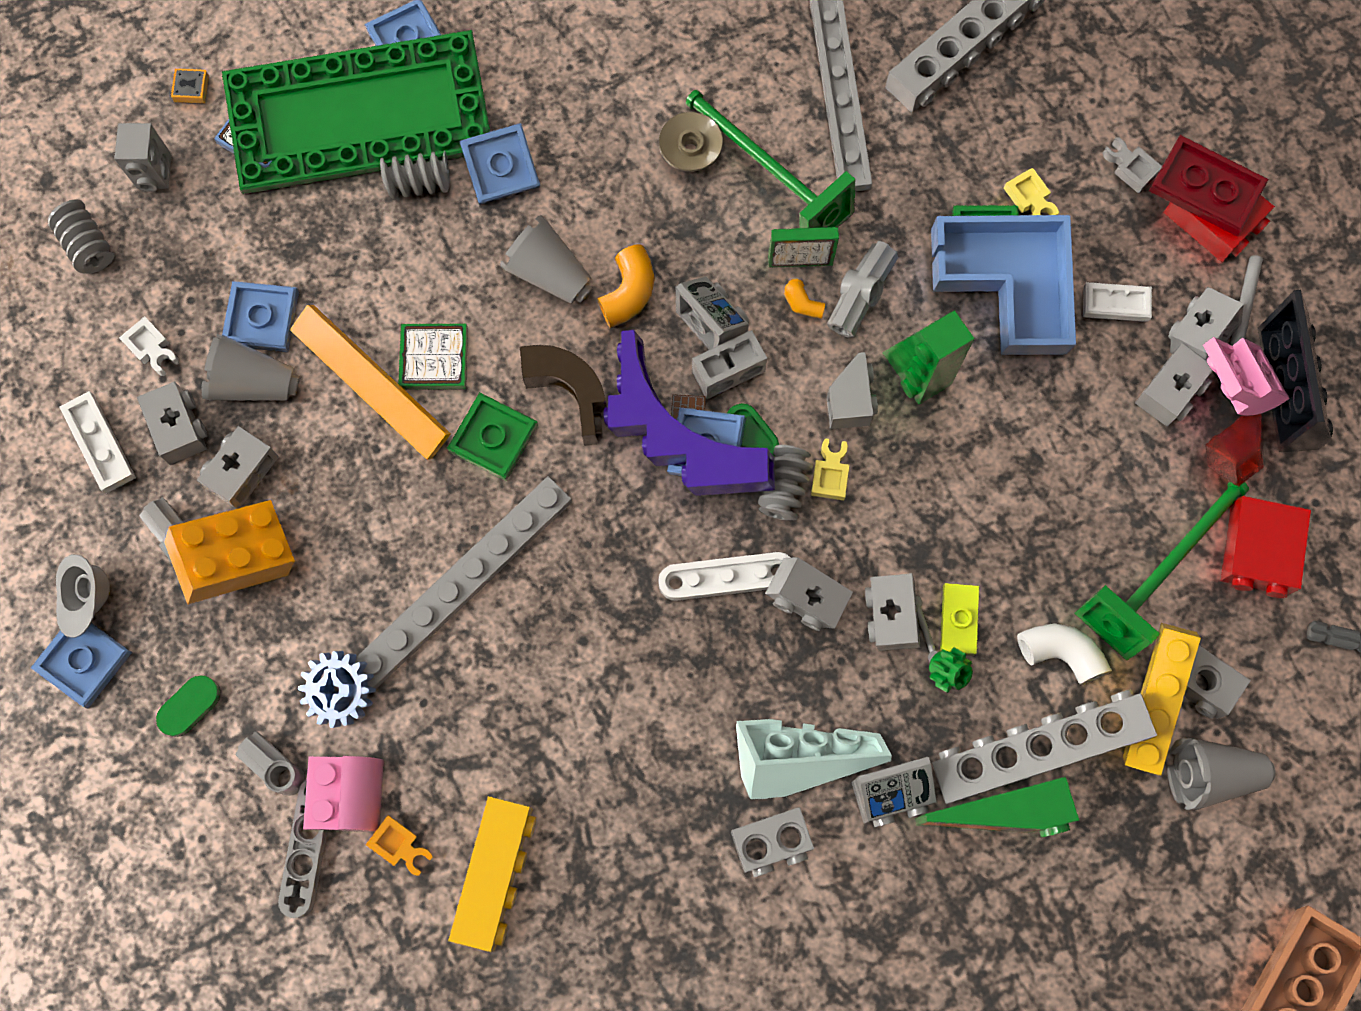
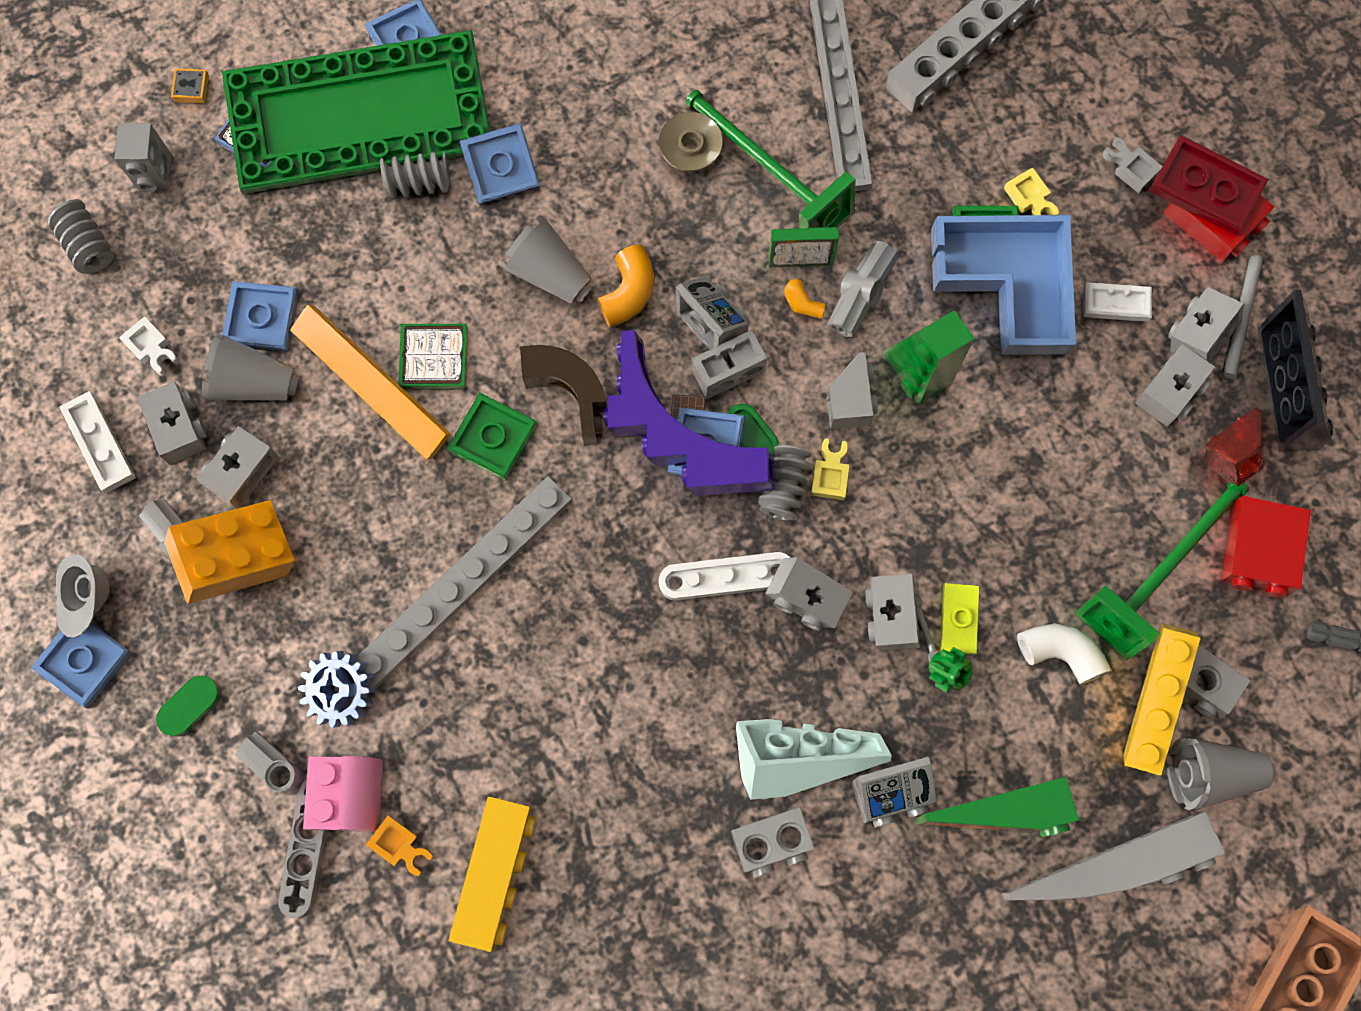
light grey brick [932,689,1157,804] -> none
bright pink brick [1203,337,1289,416] -> none
none -> light grey slope [1001,812,1225,901]

